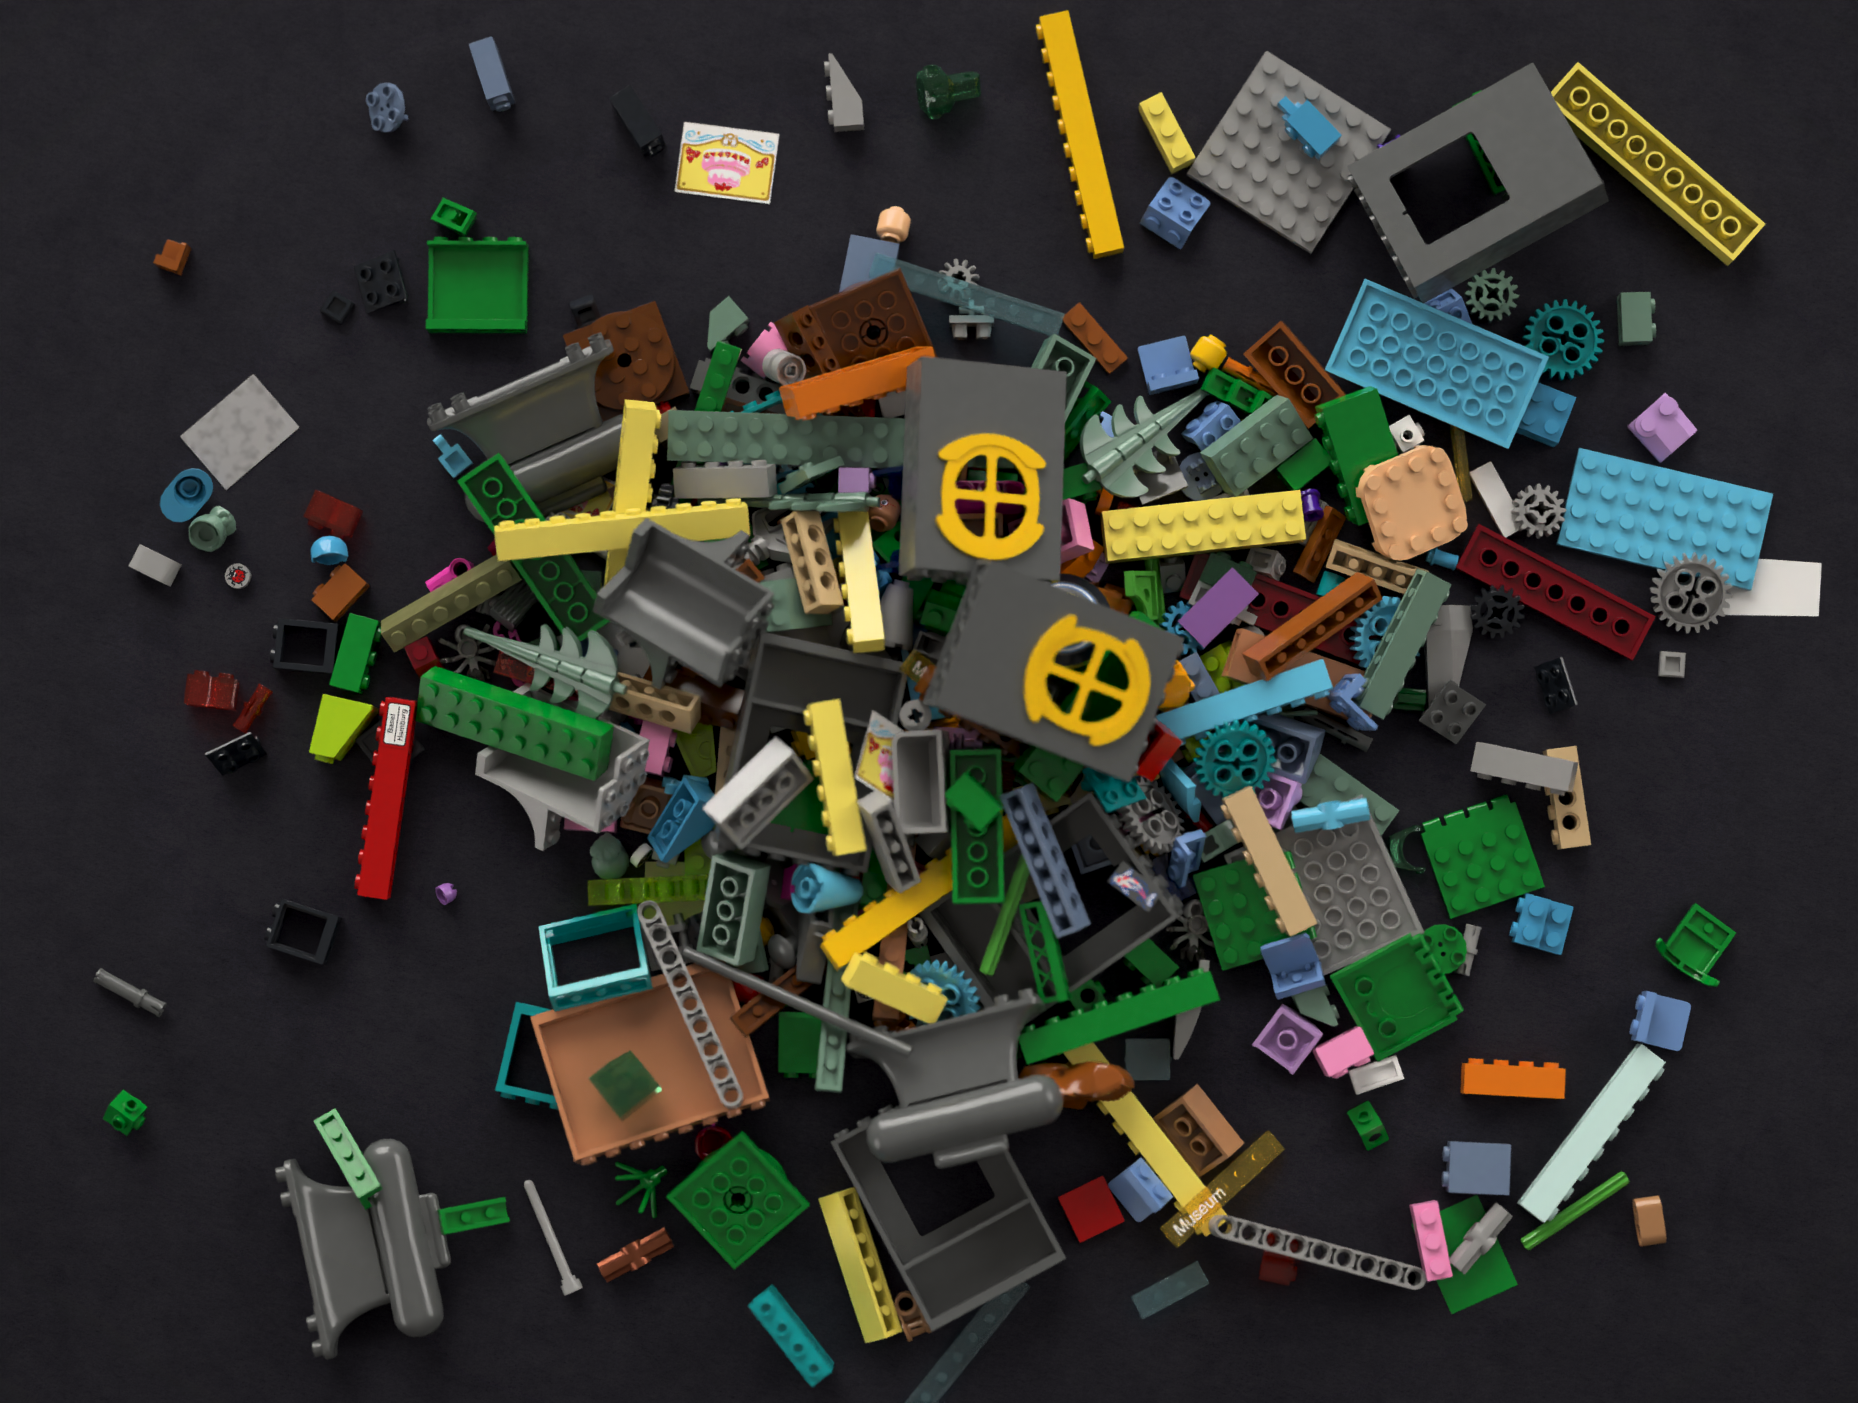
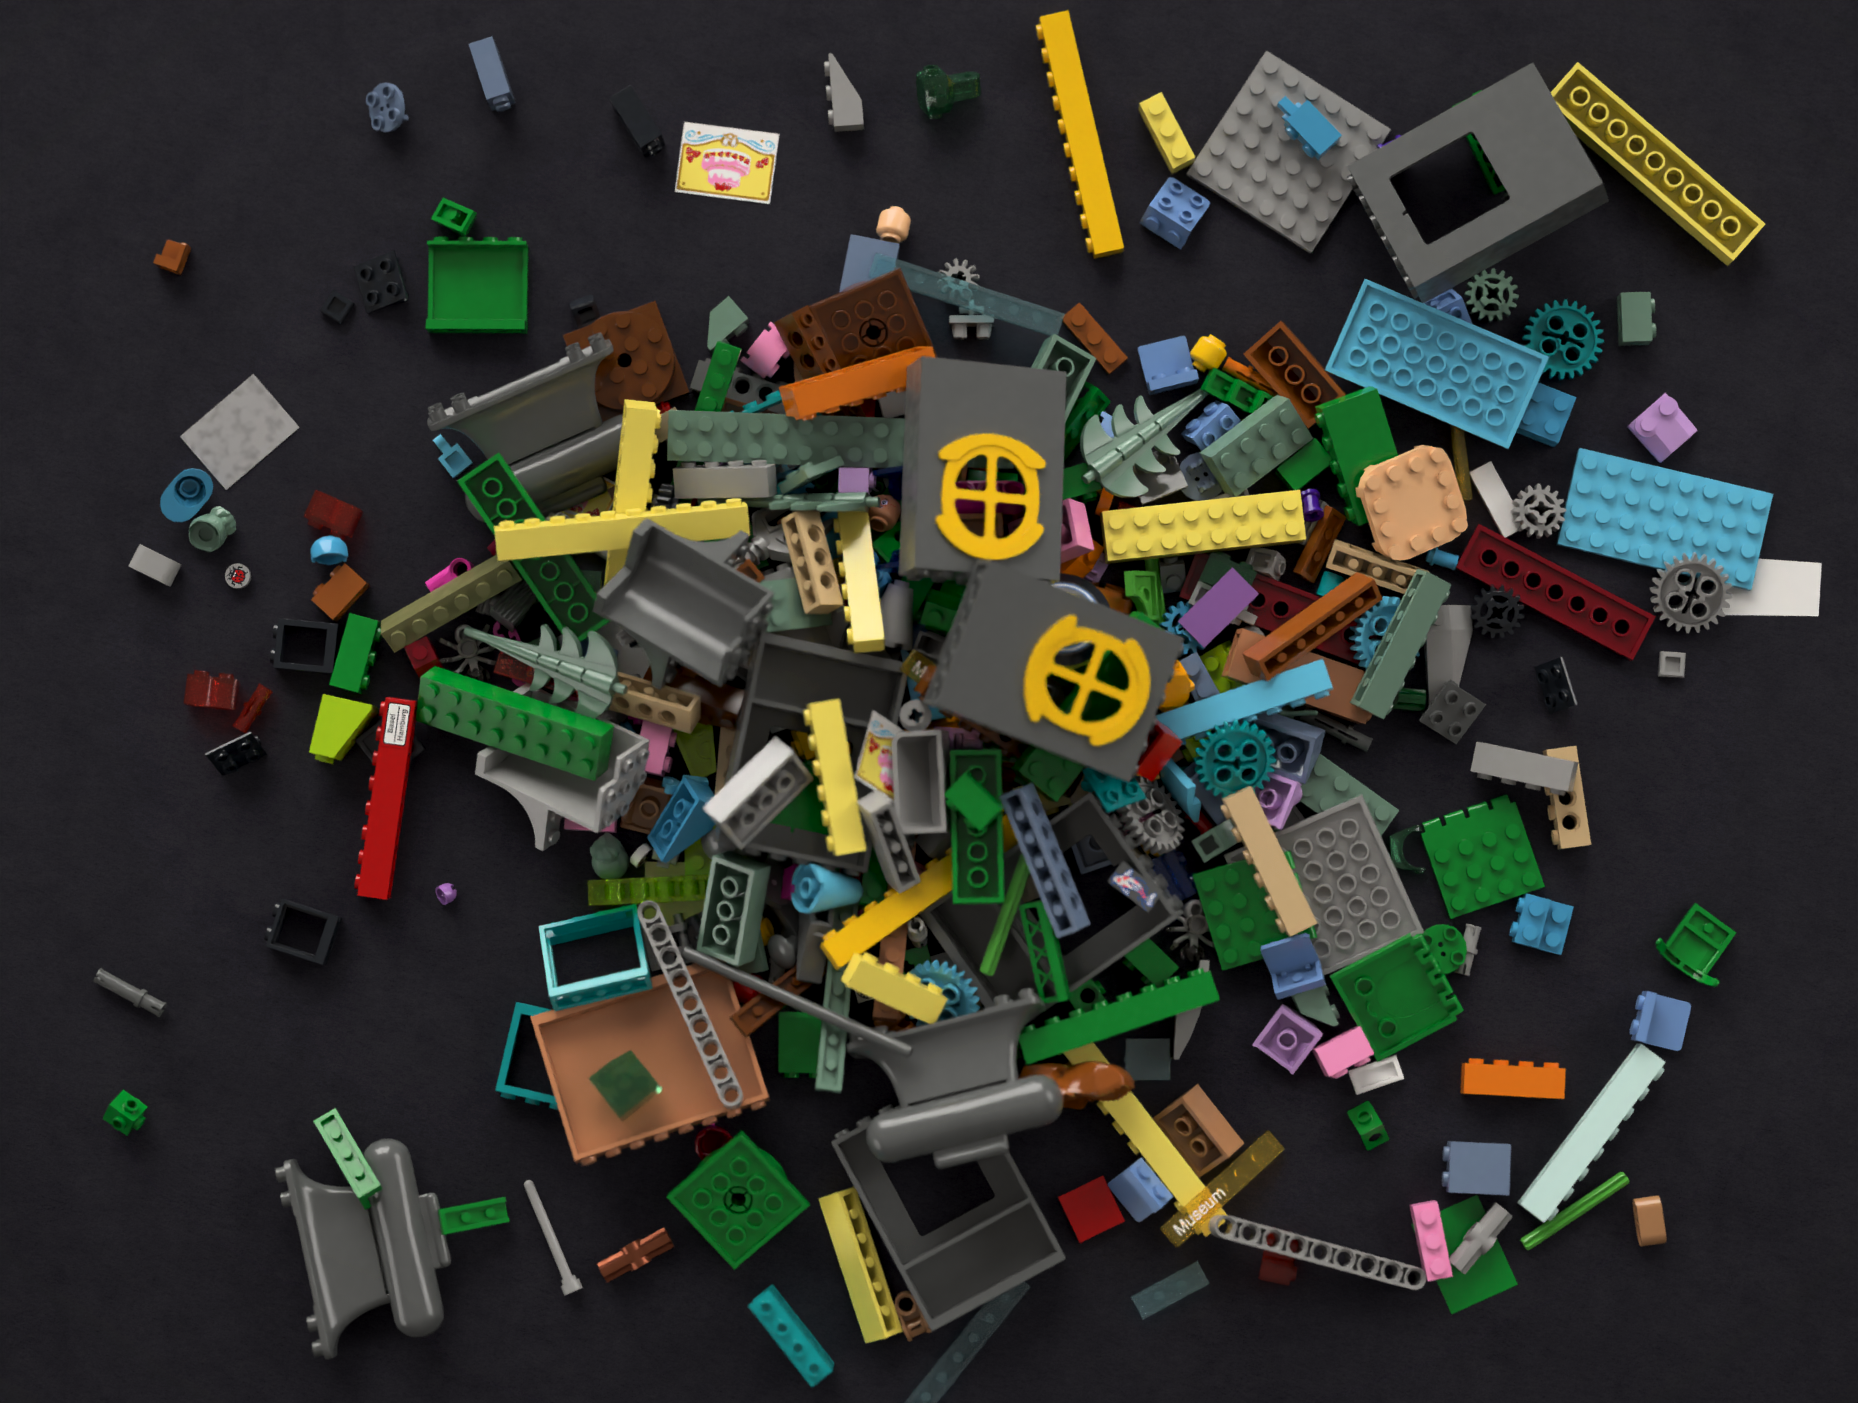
green plant [615,1162,667,1218] -> none
light grey wheel [762,349,806,385] -> none
medium blue bracket [1168,829,1206,888] -> none
medium azure piece [1291,798,1370,833] -> none
medium blue bracket [1327,674,1378,731] -> none
white brick [1389,415,1425,455] -> none

